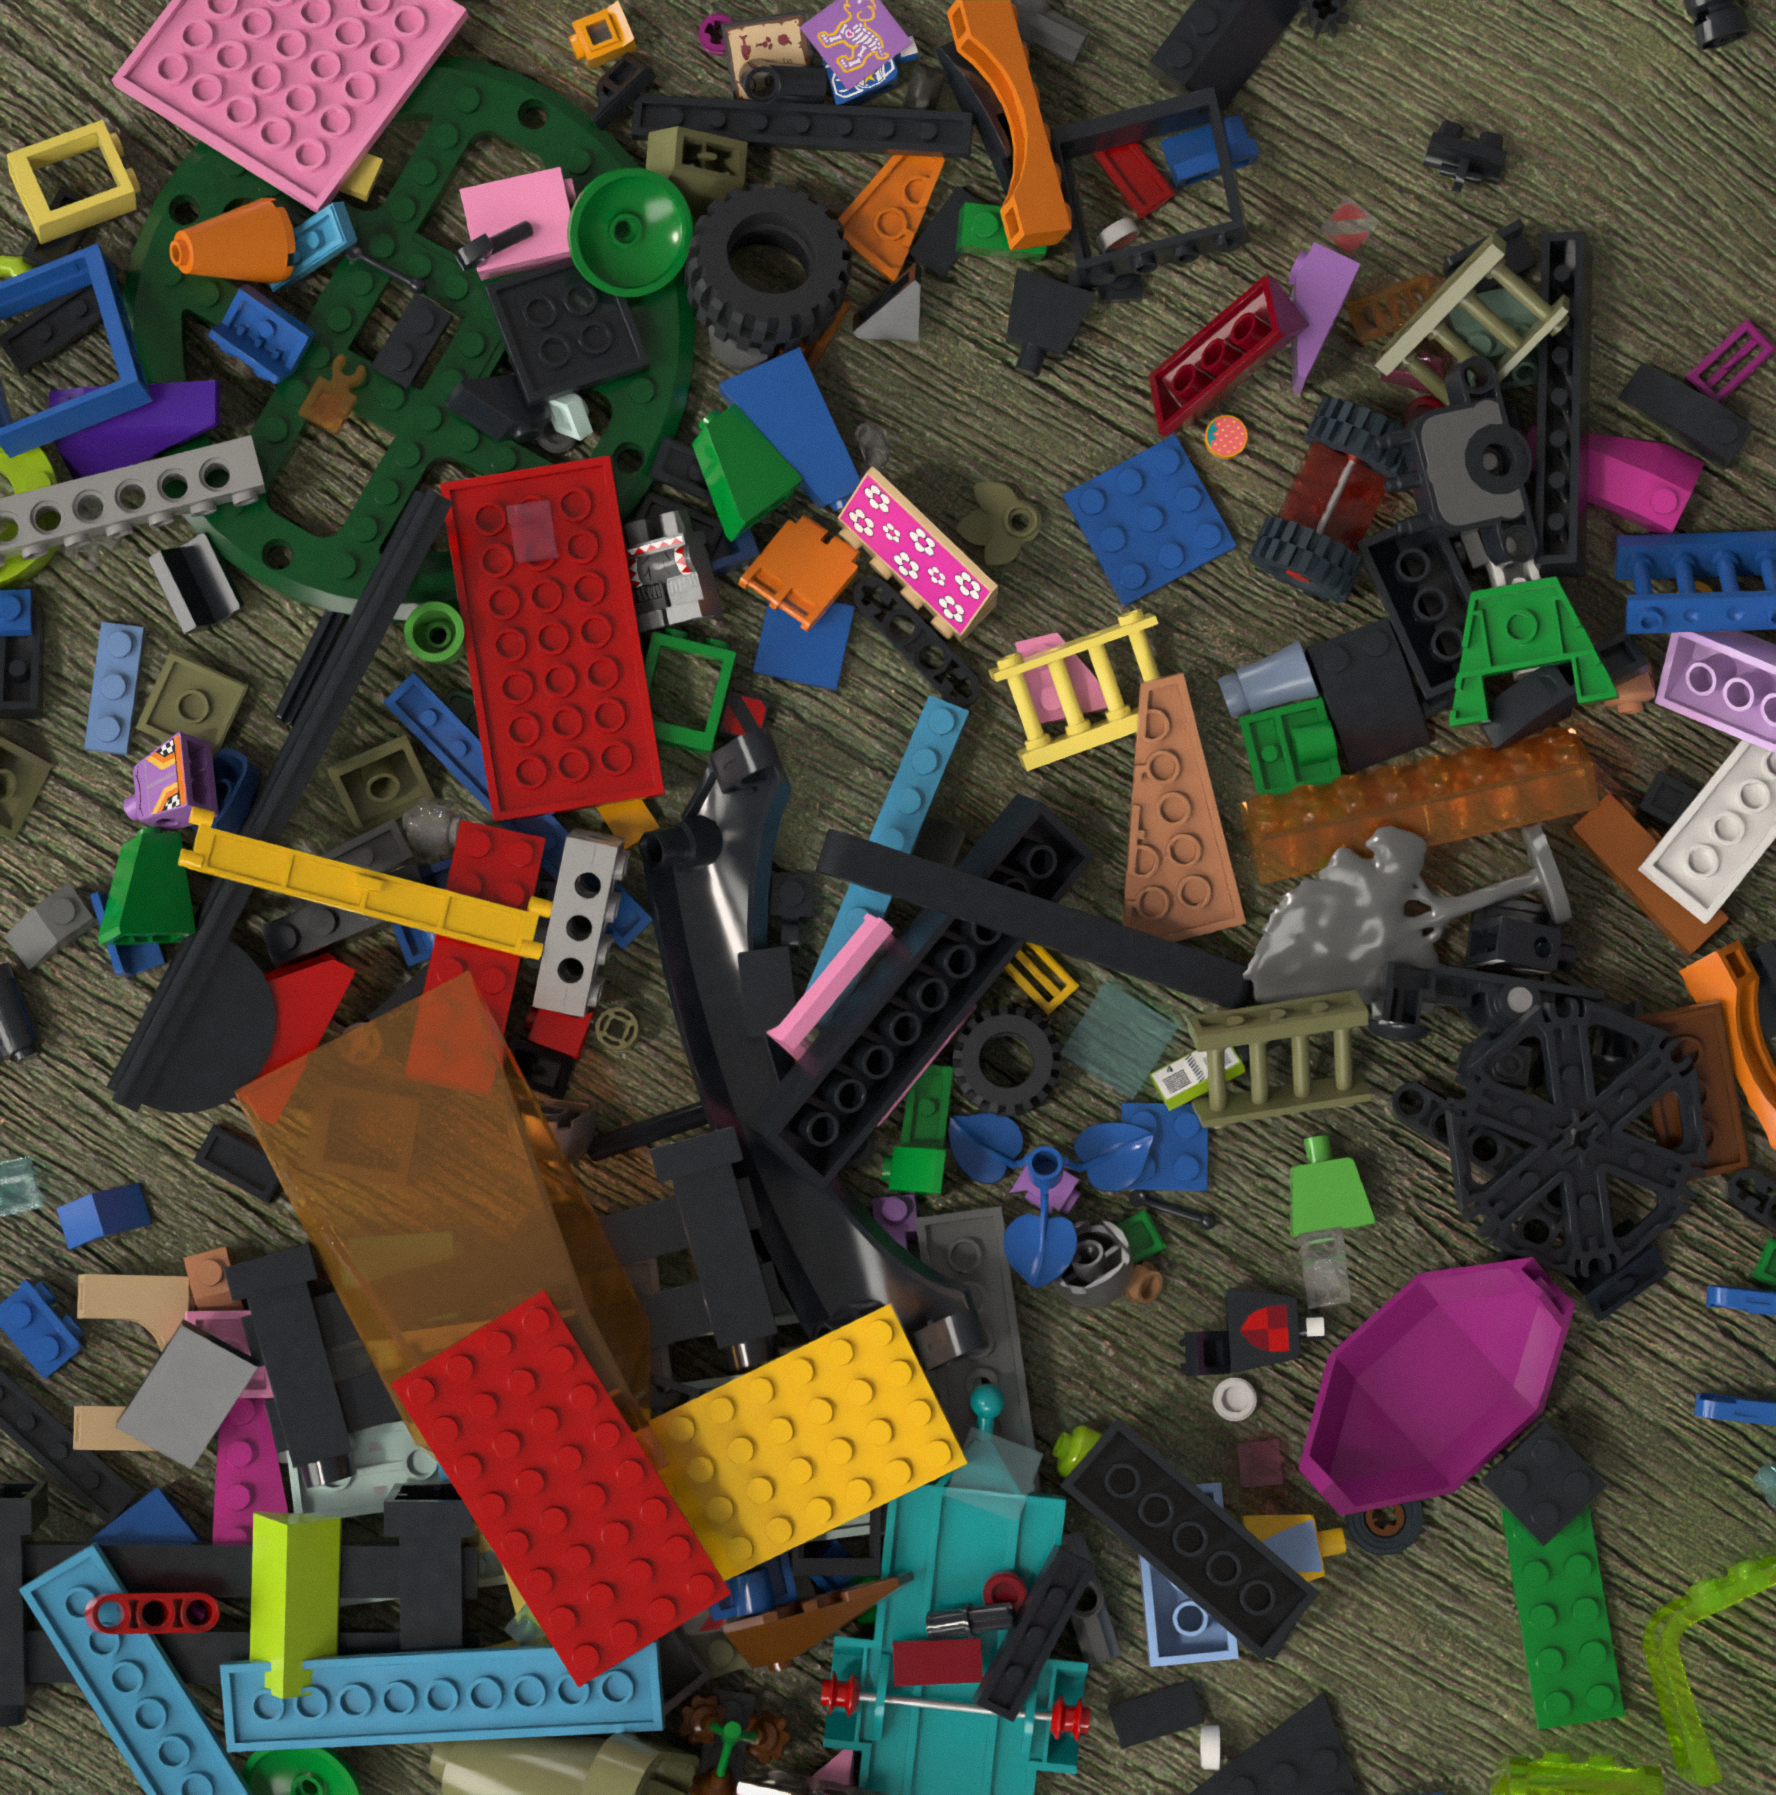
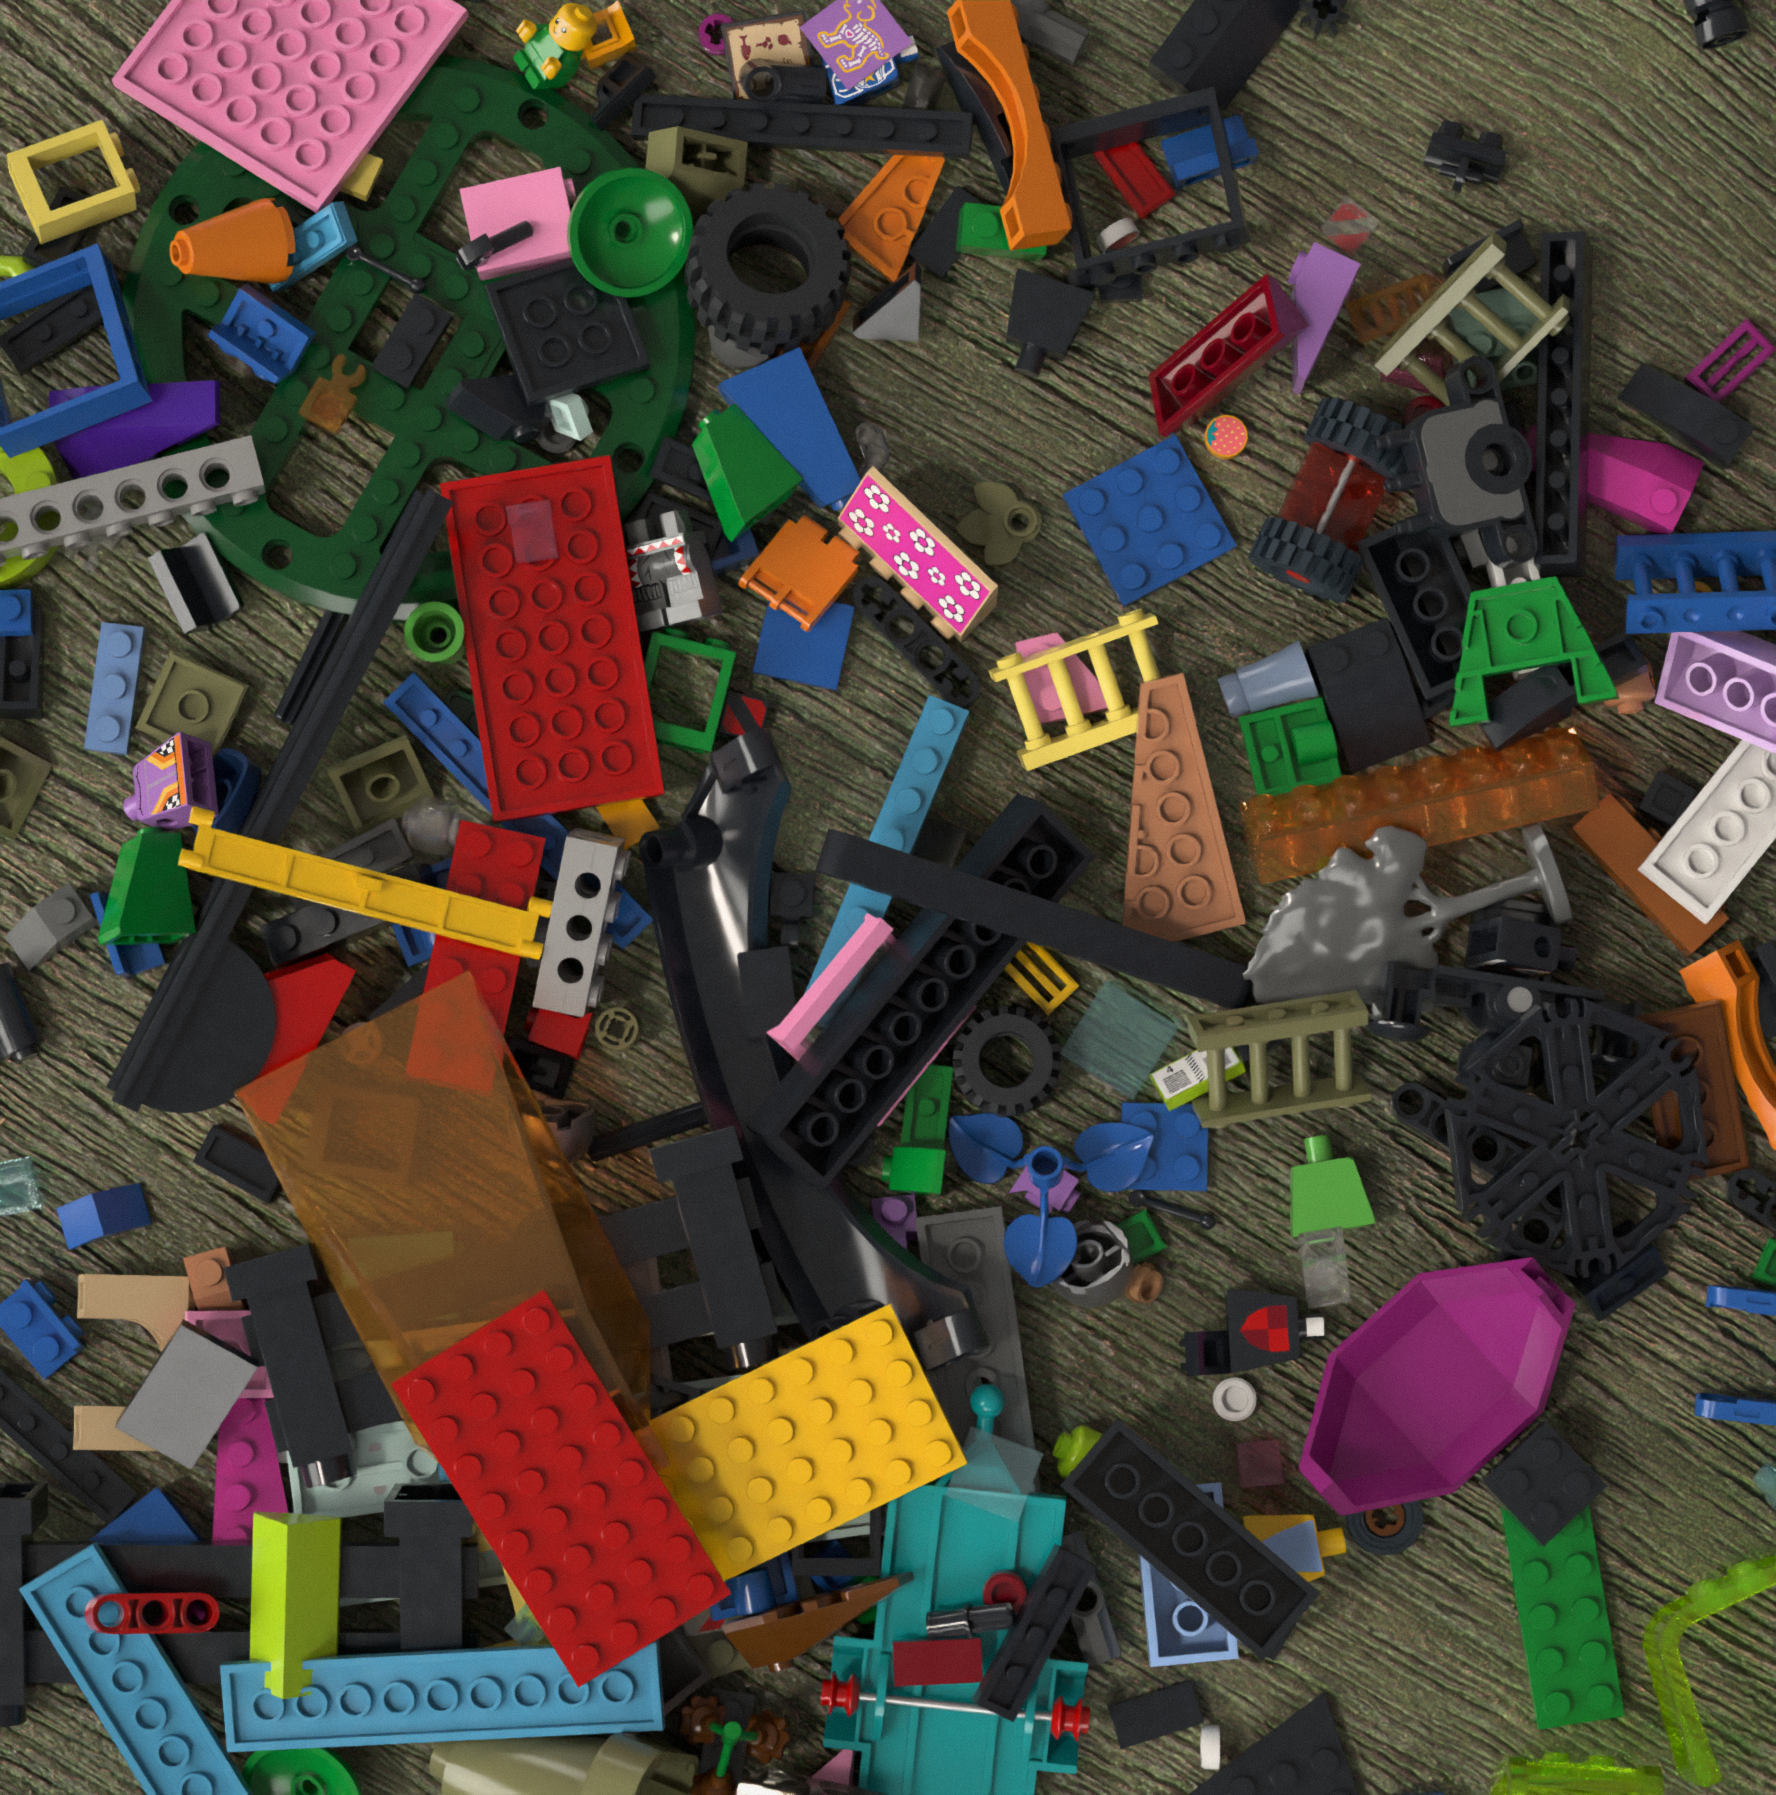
none -> piece [513,2,597,90]

